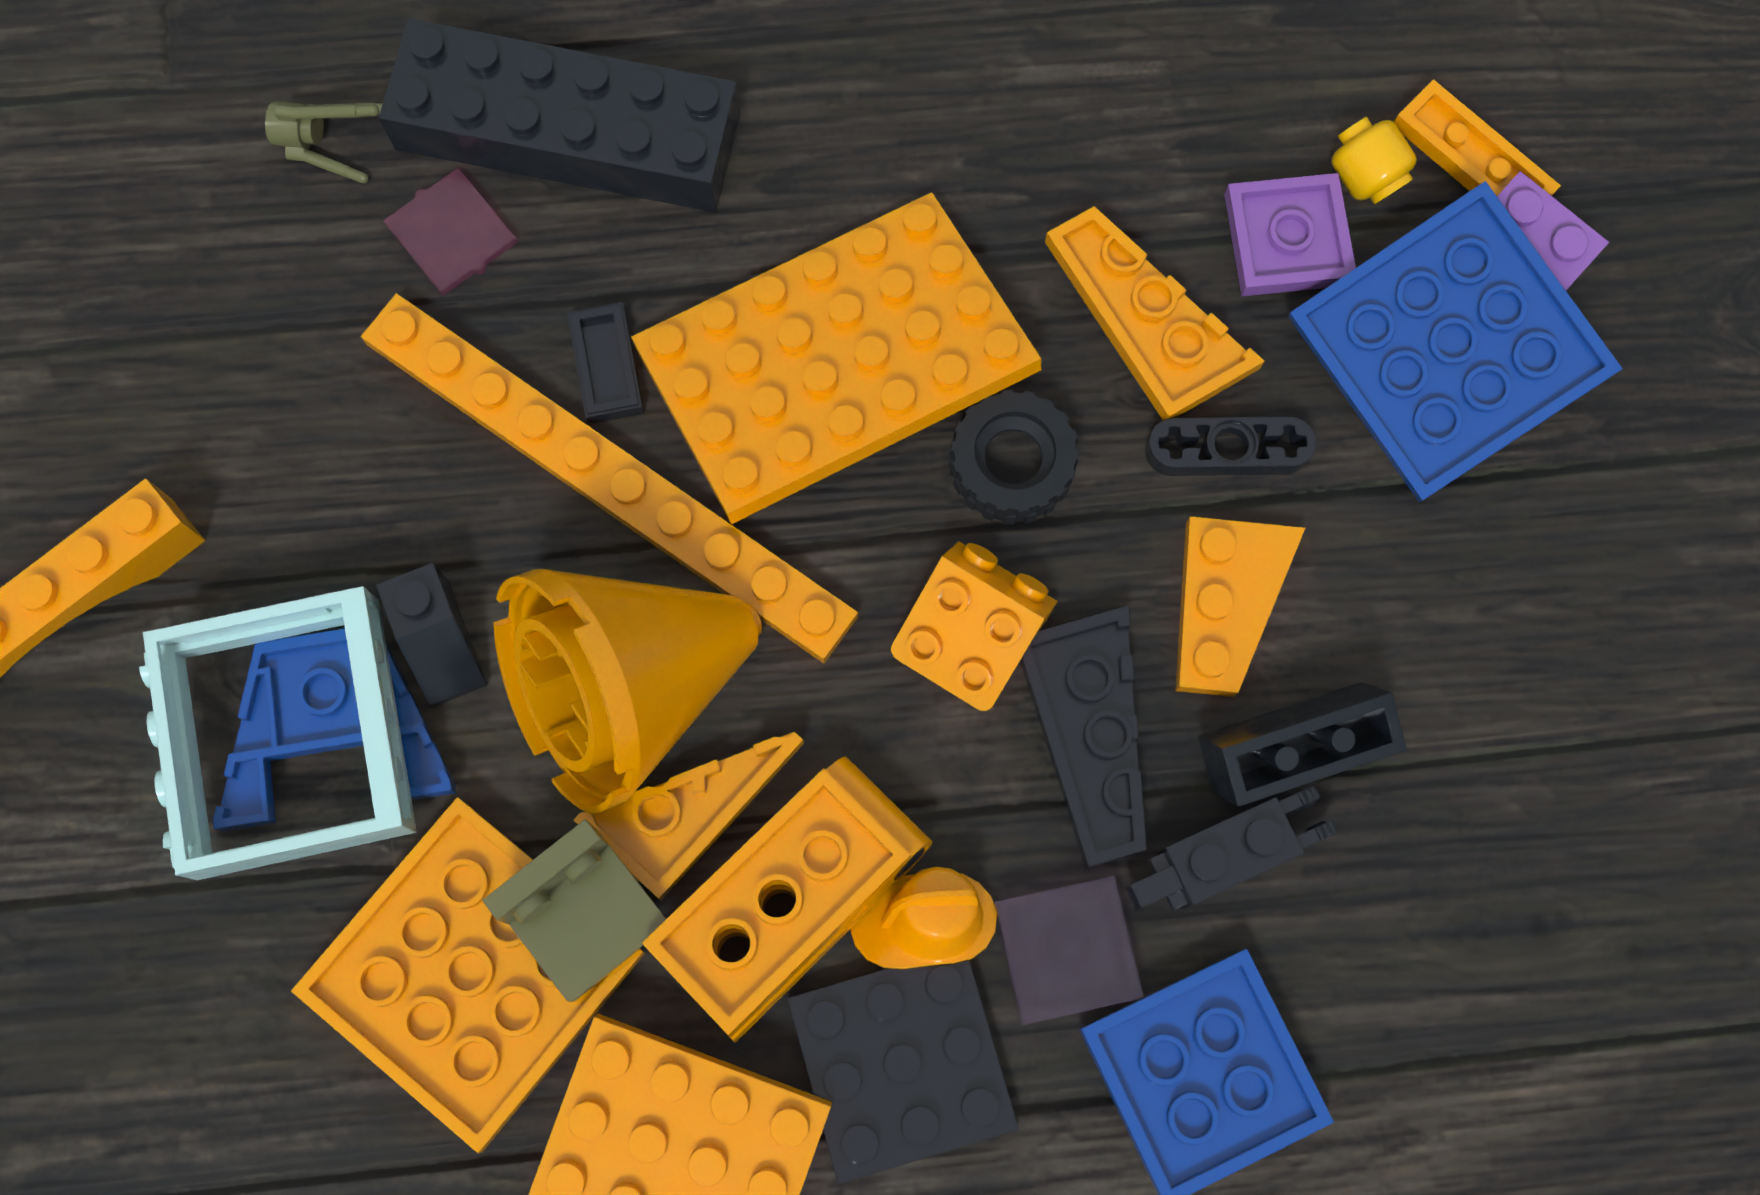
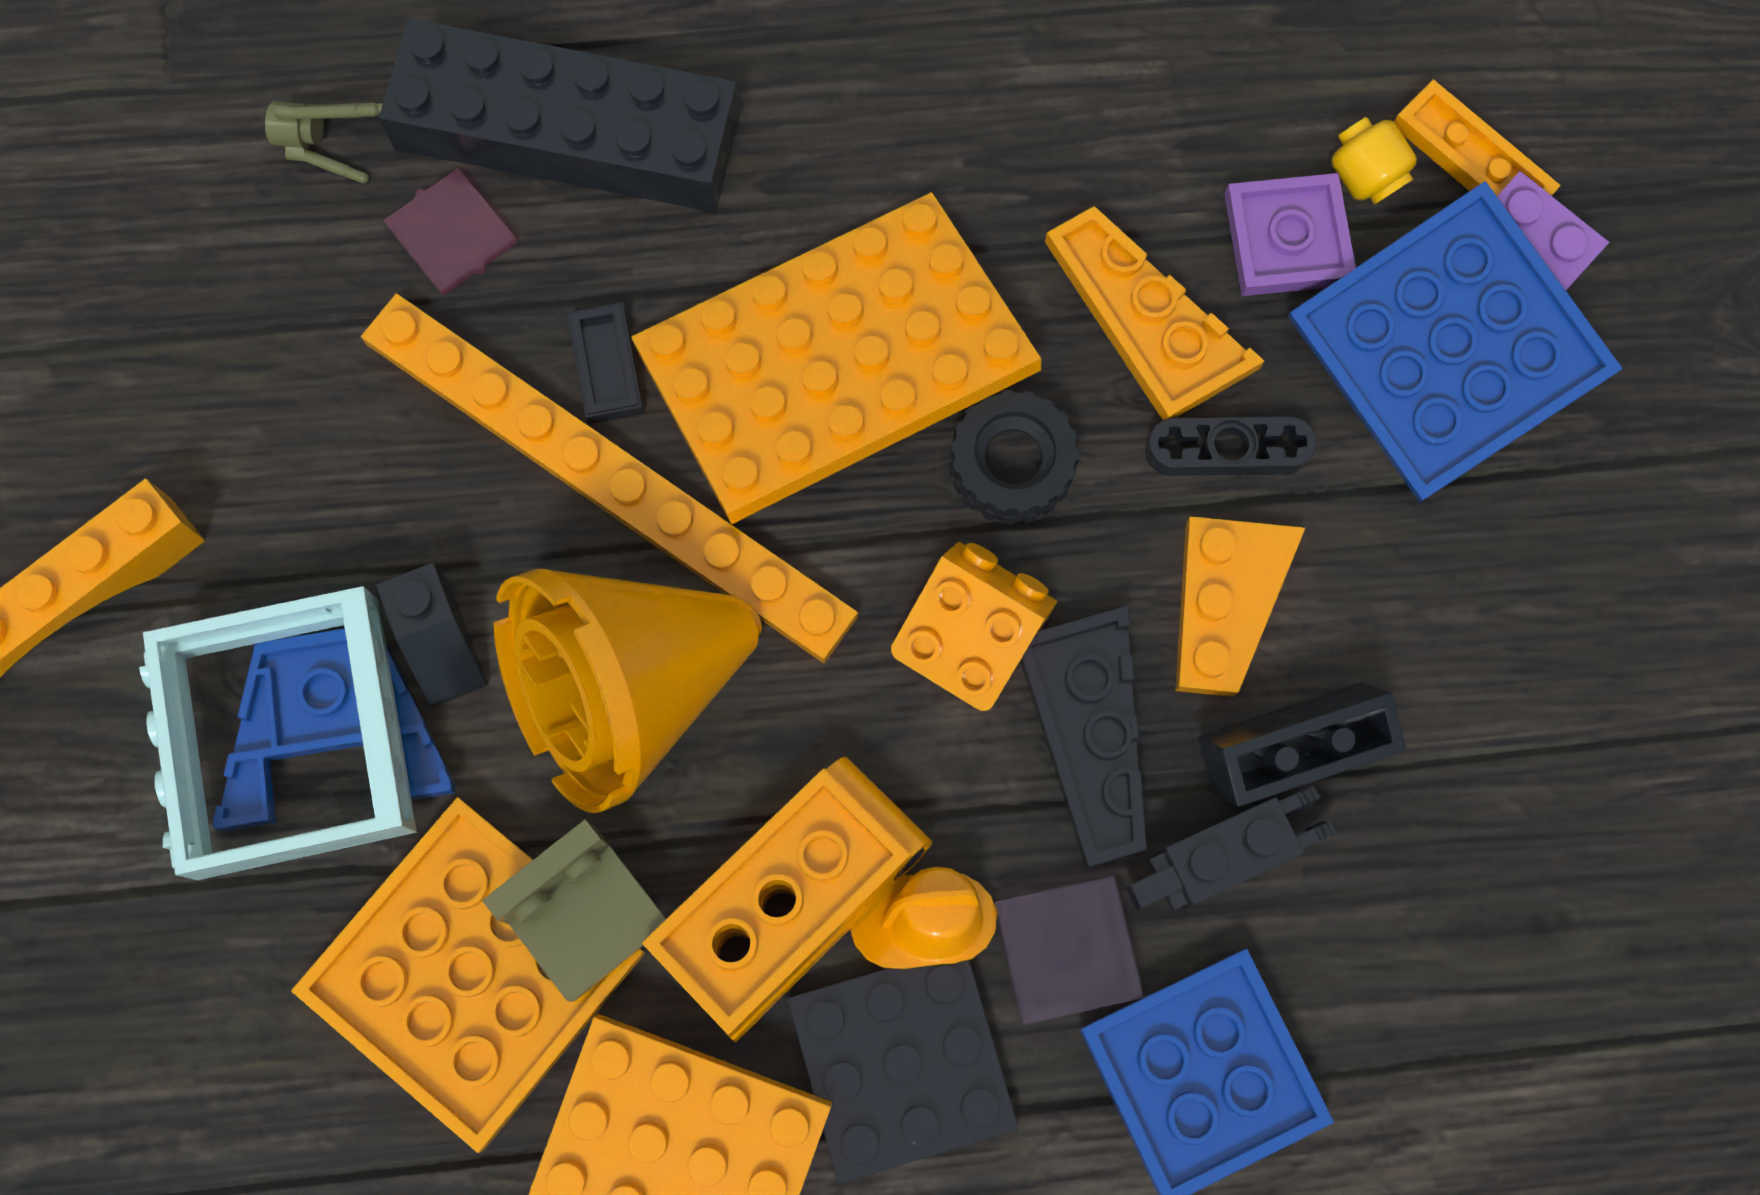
light orange wing [574,732,804,900] -> none

